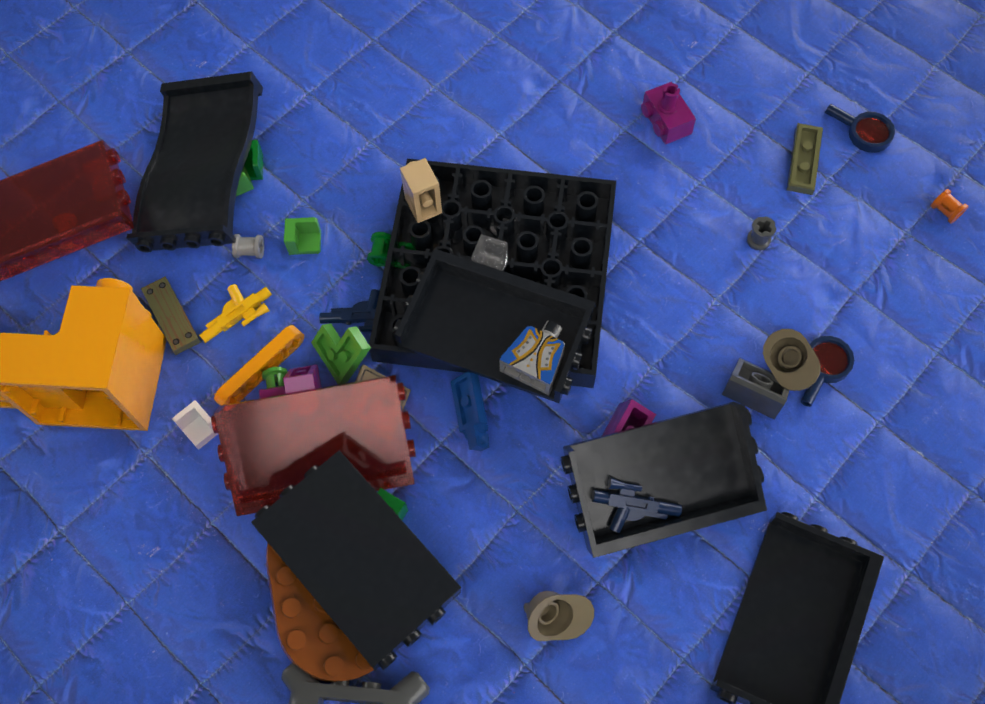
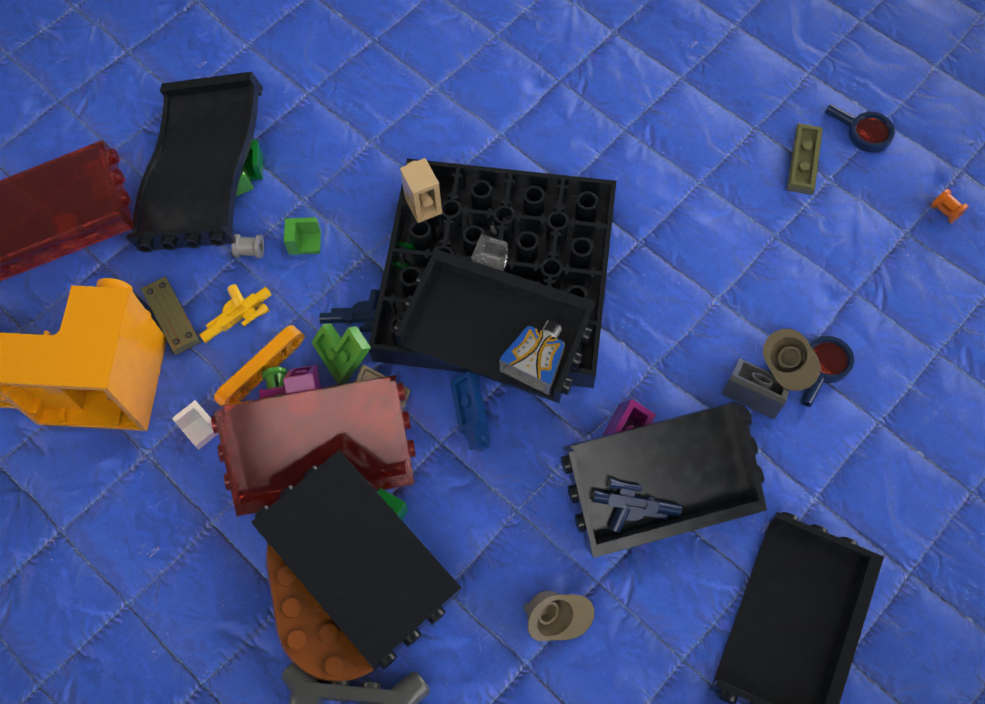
green bush [367,232,391,267] -> none
magenta brick [641,82,696,145] -> none
dark grey bush [747,217,776,251] -> none

